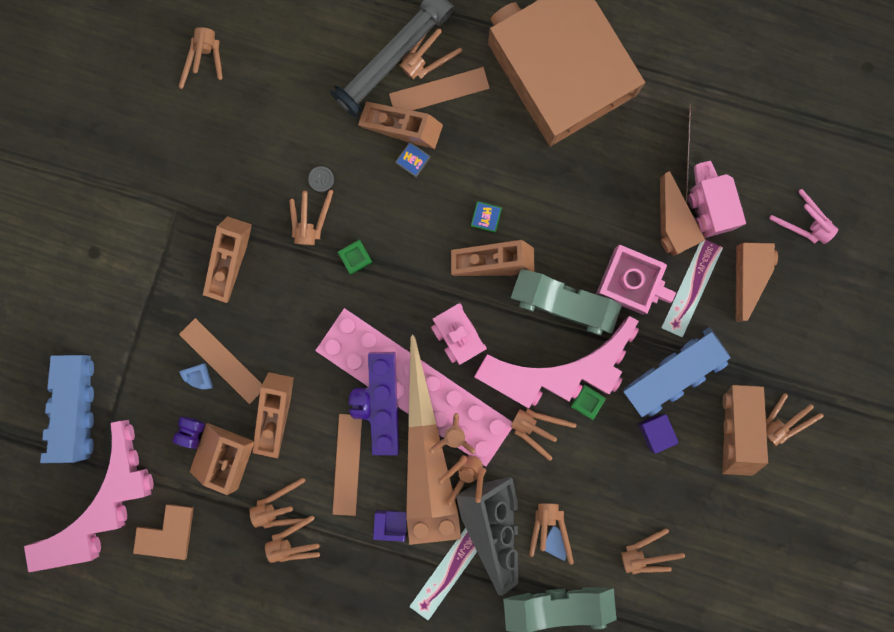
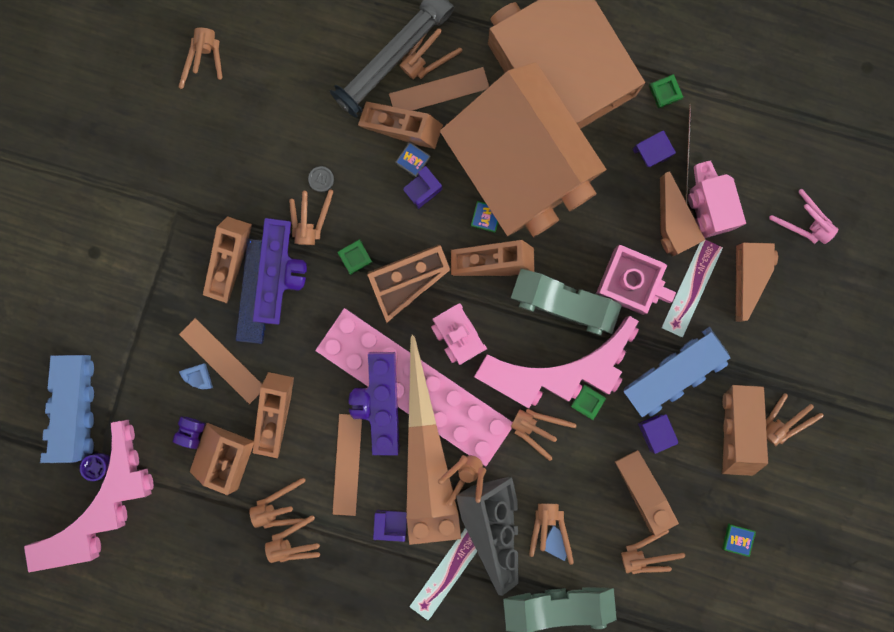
nougat tile [133,504,194,560] -> none
nougat plant [429,413,475,454] -> none
none -> dark purple wheel [80,453,110,481]
none -> clear blue tile [236,239,265,344]
none -> dark purple plate [252,218,307,325]
none -> nougat wedge [367,244,450,322]
none -> dark purple panel [403,166,442,209]
none -> nougat brick [440,62,607,237]
none -> nougat slope [615,450,679,536]
none -> dark purple panel [632,130,676,167]
none -> green tile [649,74,683,109]
none -> tile [722,524,756,557]

